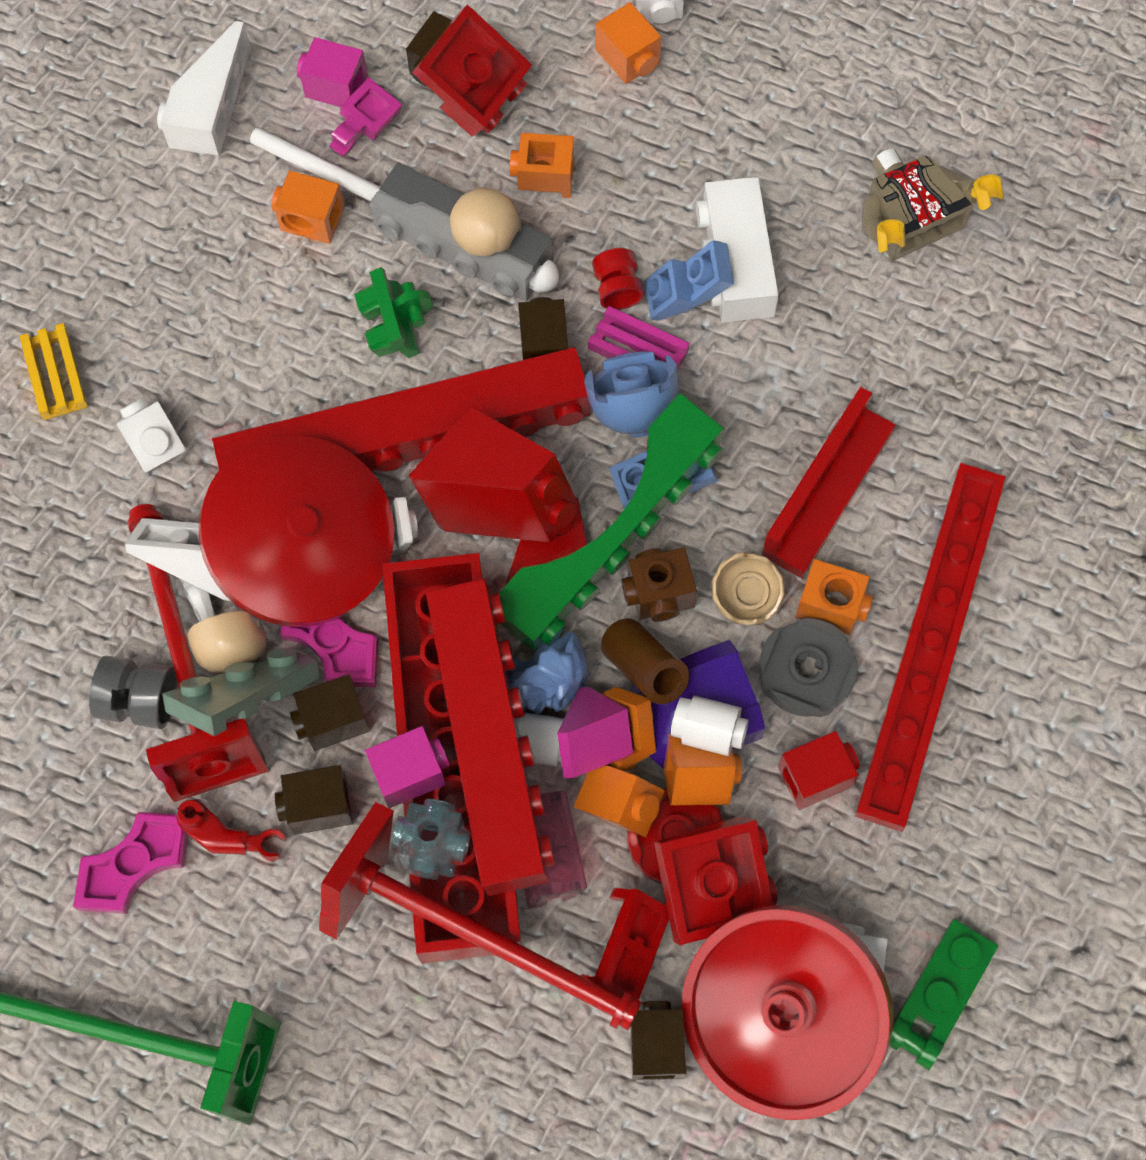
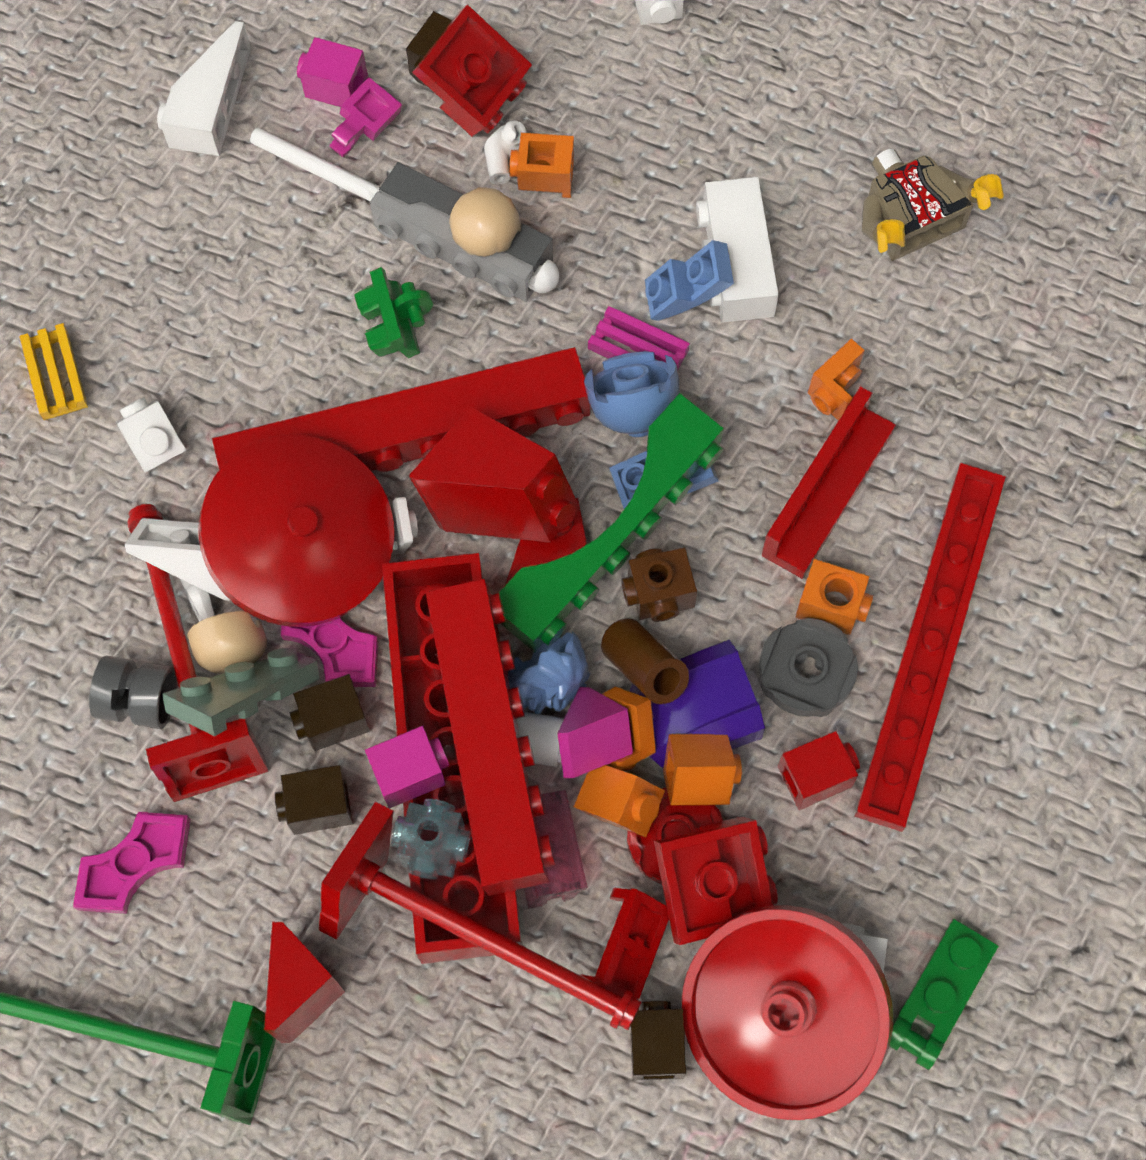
red arm [176,799,287,862] -> none
orange brick [271,170,345,244] -> none
dark brown brick [518,297,568,360] -> none
red wheel [592,248,644,310] -> none
orange brick [595,2,661,84] -> none
white brick [671,695,749,756] -> none
tan hair [711,552,785,626] -> none
none -> red slope [264,922,345,1043]
none -> white arm [484,120,527,185]
none -> orange bracket [808,338,865,421]

